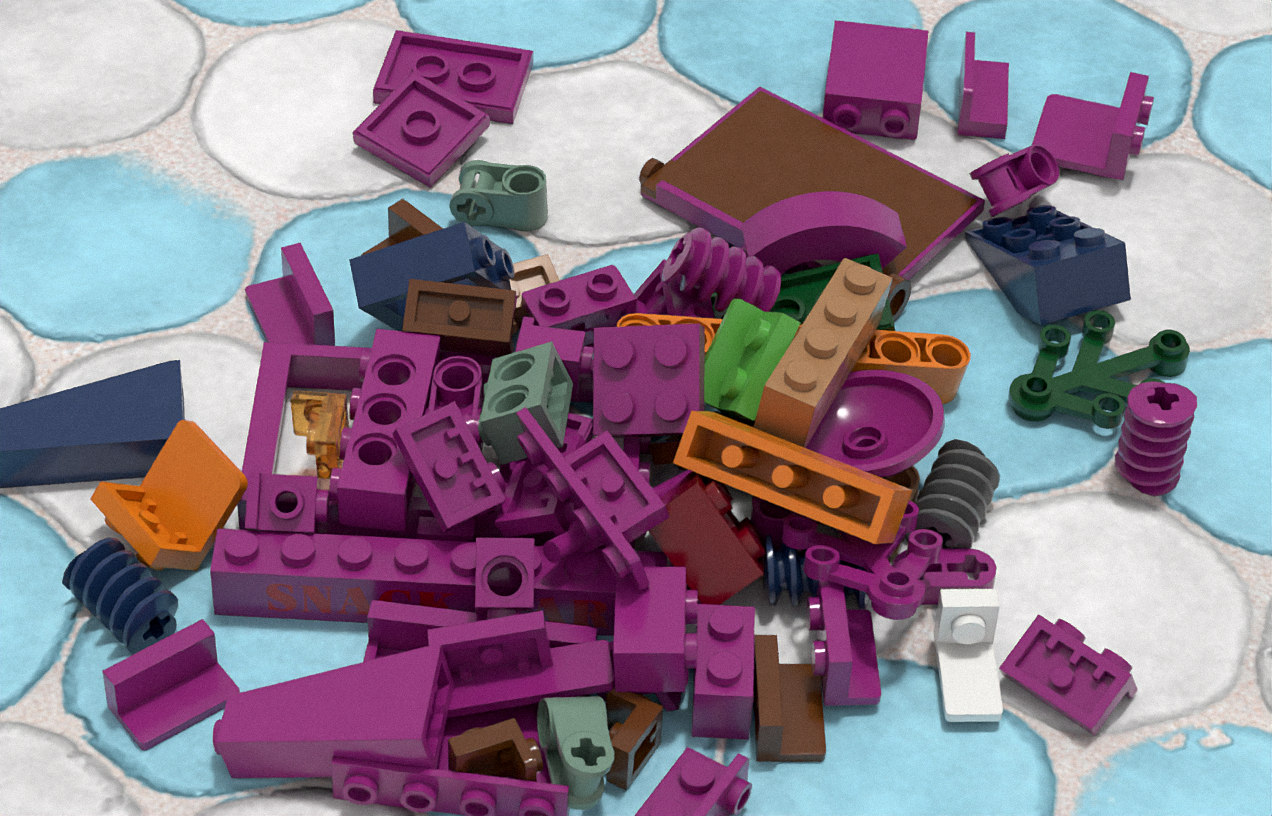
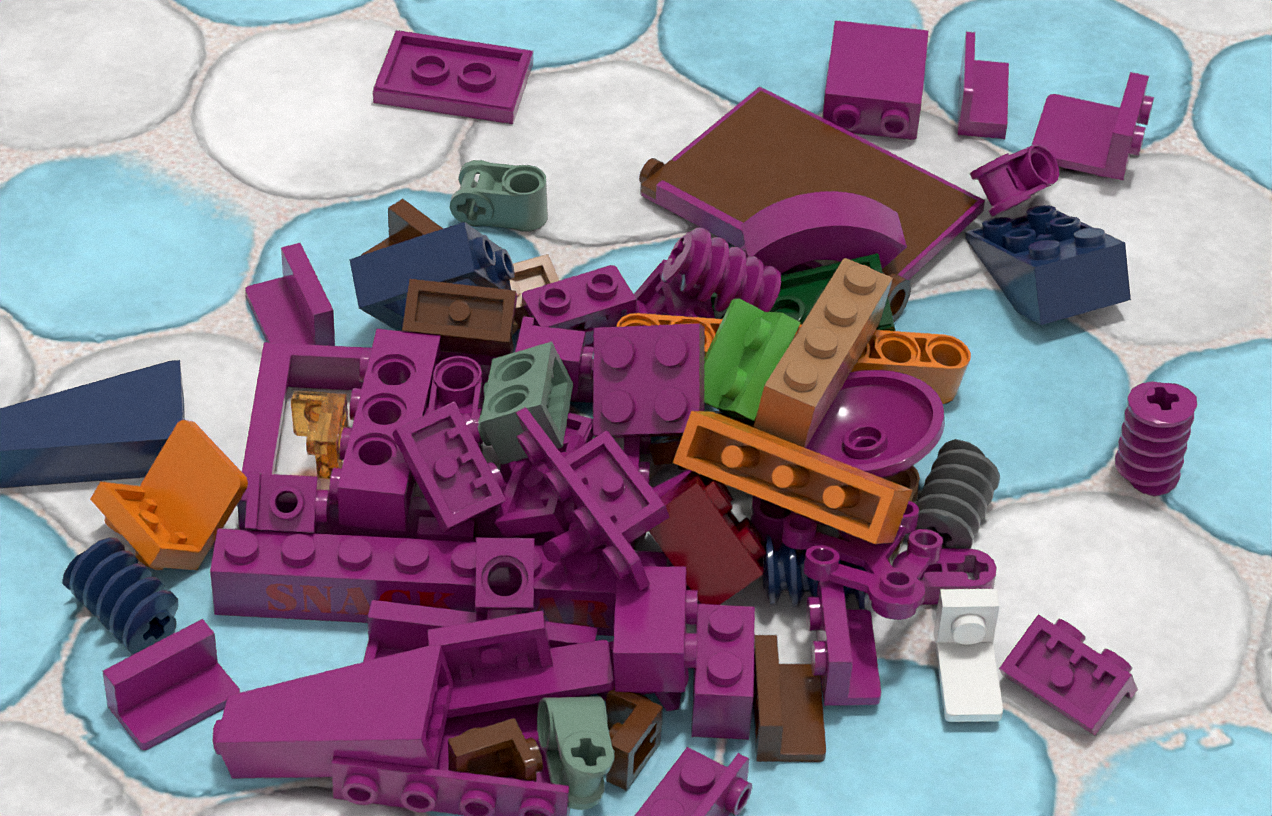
magenta tile [352,71,490,188] -> none
dark green plant [1008,310,1190,429] -> none

